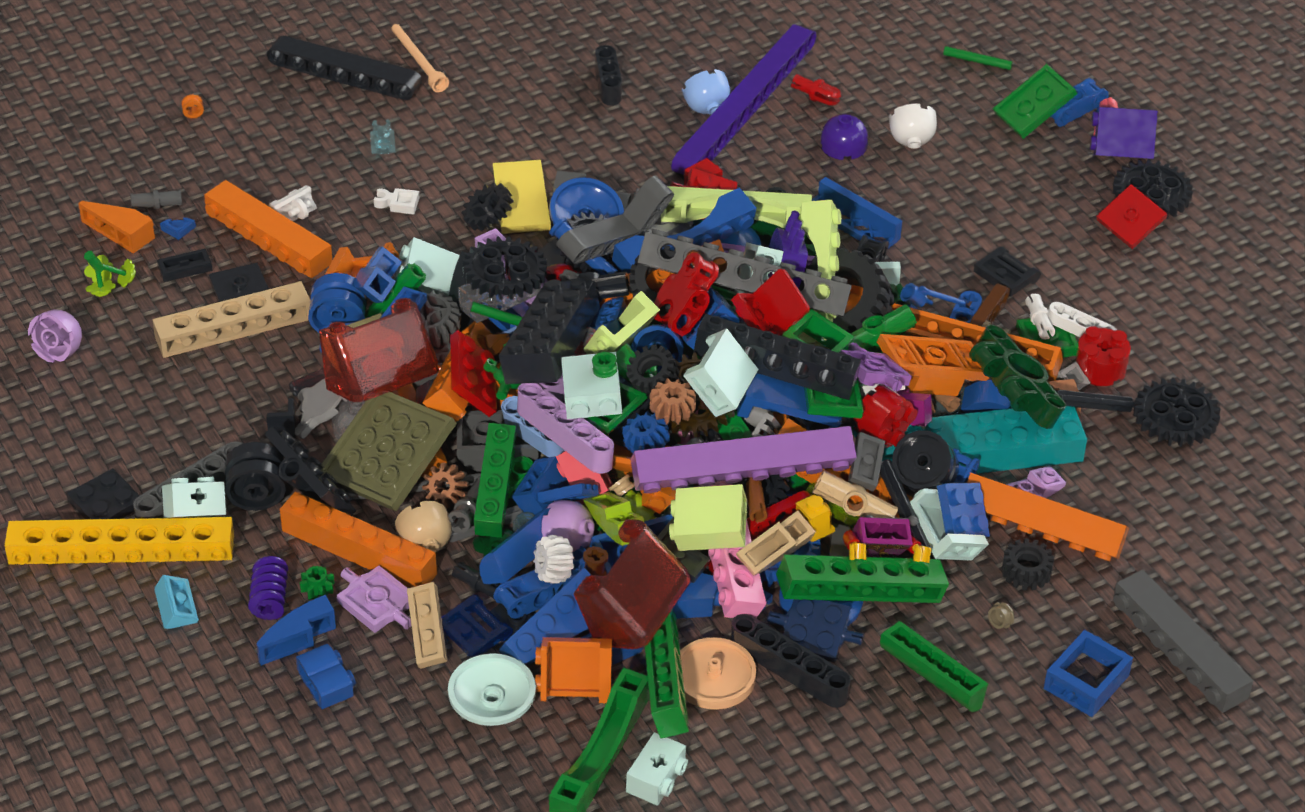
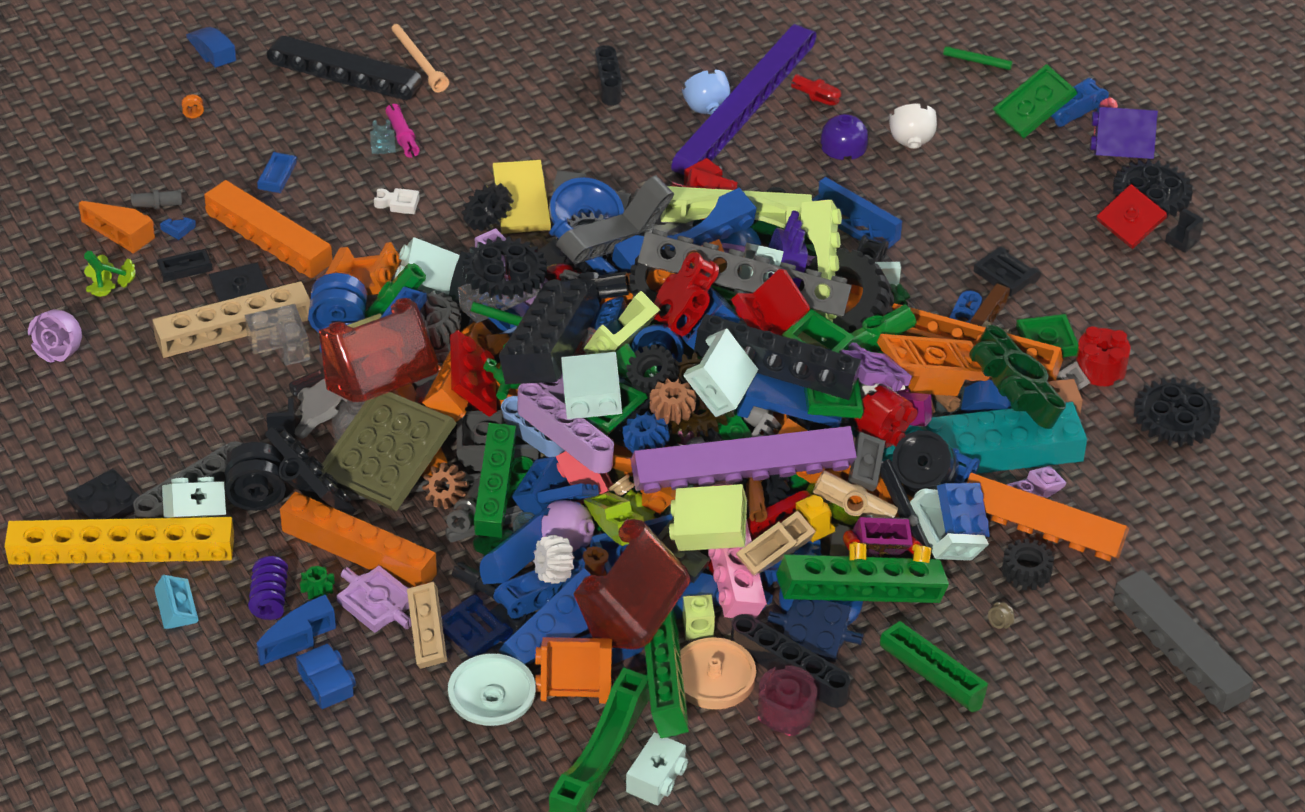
white hips [269,185,317,221] -> none
blue brick [354,246,402,303] -> none
tan cylinder [395,501,452,552] -> none
green bush [592,352,618,378] -> none
blue plant [900,283,965,309] -> none
white pin [1025,293,1055,339] -> none
blue window [1044,630,1133,717] -> none
white beam [1048,302,1117,337] -> none
black axle [1055,389,1135,412] -> none
none -> blue slope [186,27,236,68]
none -> clear brick [245,304,310,366]
none -> blue tile [257,152,297,193]
none -> dark pink pin [385,104,420,158]
none -> yellowish green brick [682,595,715,640]
none -> clear pink brick [757,665,817,736]
none -> black panel [1165,208,1204,253]

